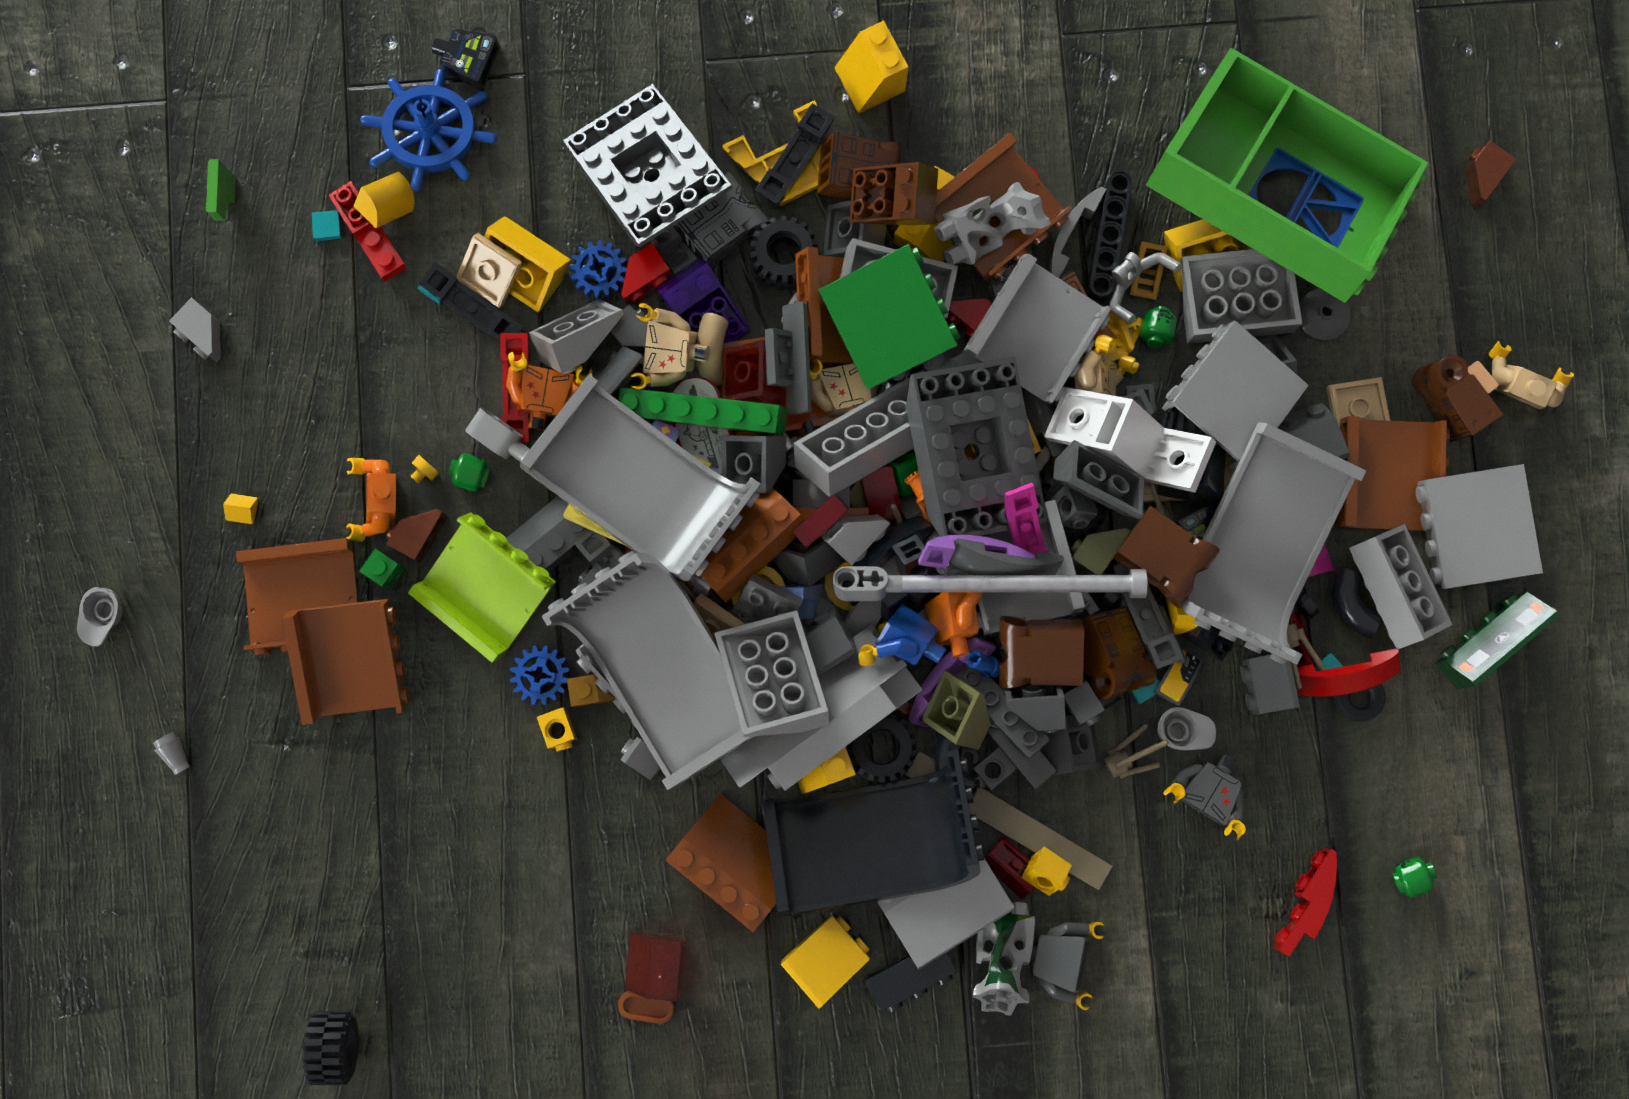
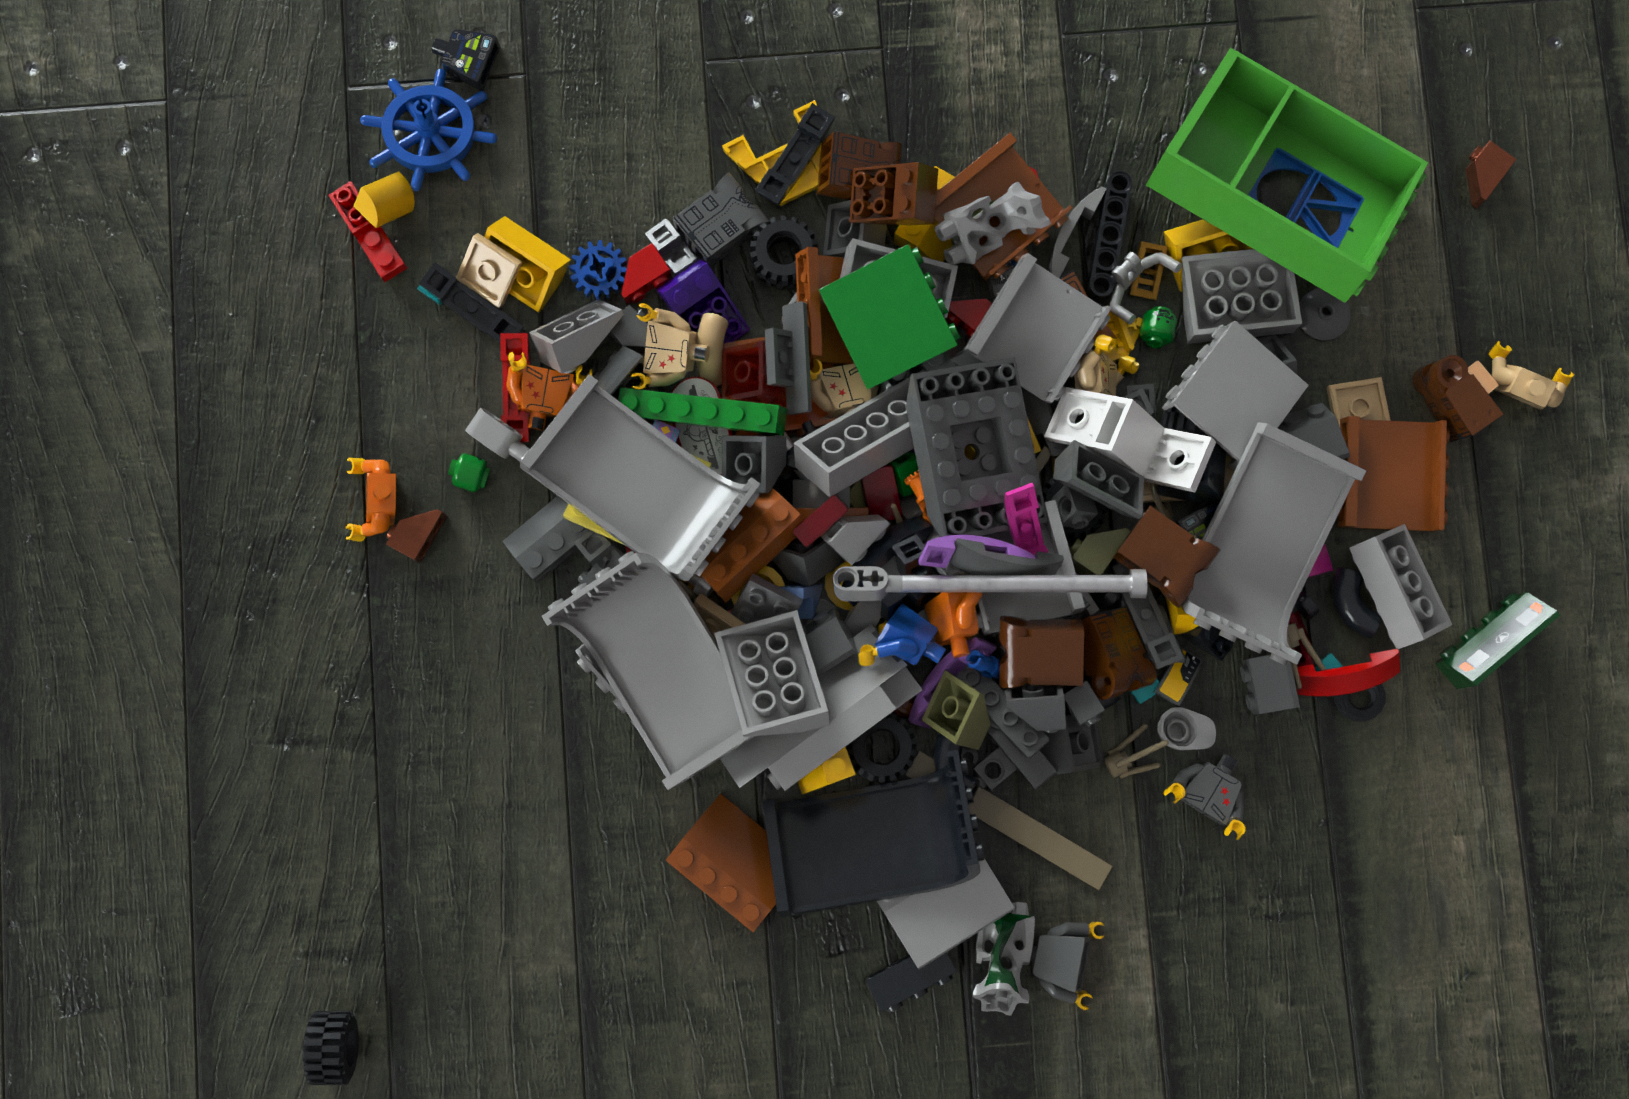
light grey piece [77,587,123,647] -> none
light grey cone [153,732,190,775] -> none
light grey slope [169,297,221,362] -> none
bright green tile [206,159,236,221] -> none
yellow slope [223,494,259,525] -> none
dark orange panel [236,538,358,656] -> none
dark orange panel [282,599,410,725] -> none
teal tile [311,210,342,241] -> none
green brick [359,549,405,590] -> none
lime panel [408,512,556,663] -> none
yellow tile [410,455,439,484] -> none
blue gear [509,645,571,705] -> none
yellow brick [537,707,578,752] -> none
slope [563,84,733,247] -> none
pearl gold slope [567,674,616,708] -> none
dark orange tile [618,990,675,1024] -> none
light grey slope [621,737,661,780] -> none
clear red slope [624,932,687,1002] -> none
yellow slope [781,914,870,1008] -> none
yellow slope [835,20,908,114] -> none
dark red slope [984,836,1035,899] -> none
yellow brick [1021,846,1072,896] -> none
red slope [1273,848,1337,957] -> none
green head [1391,857,1438,898] -> none
light grey panel [1415,464,1543,589] -> none

